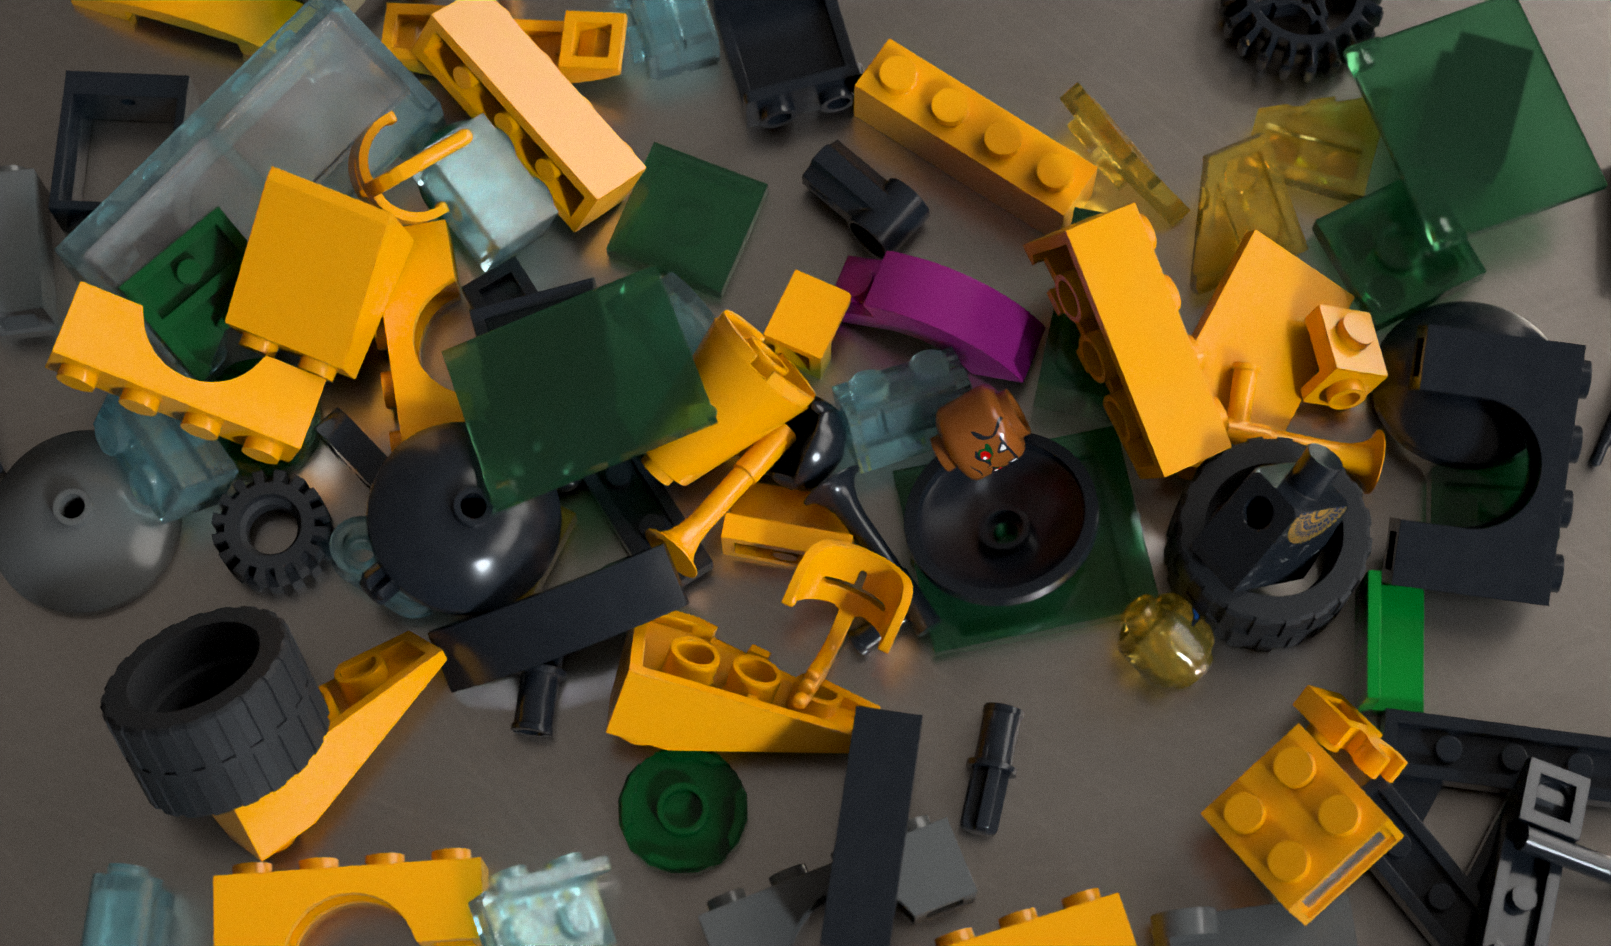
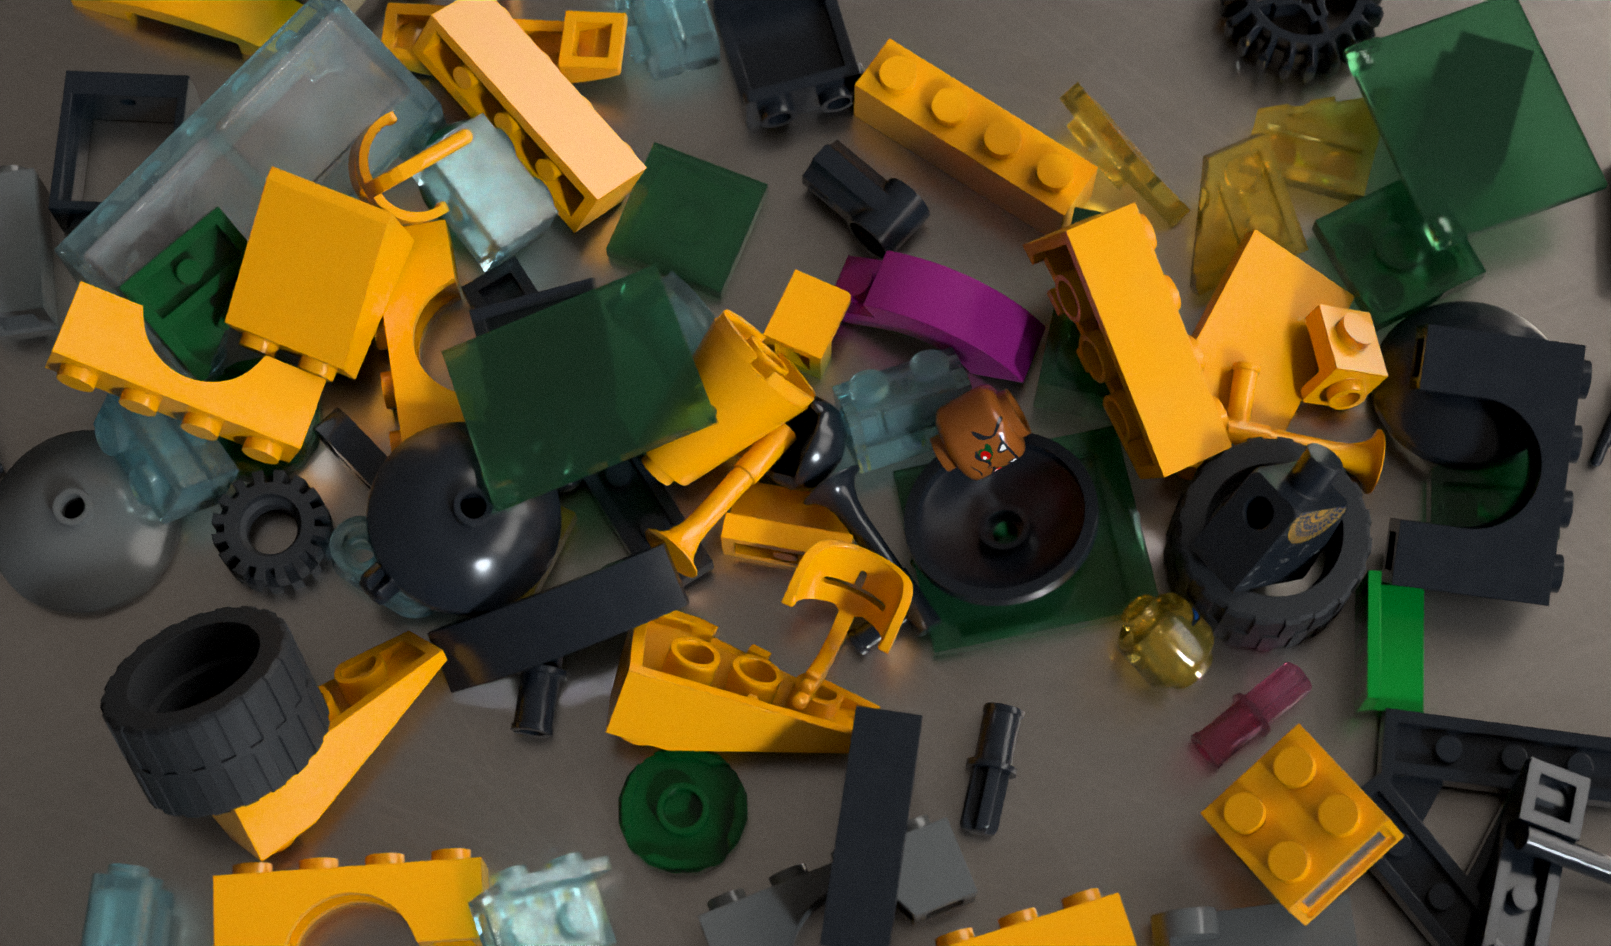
light orange plate [1292,685,1408,783] -> none
none -> clear pink axle [1191,662,1312,769]

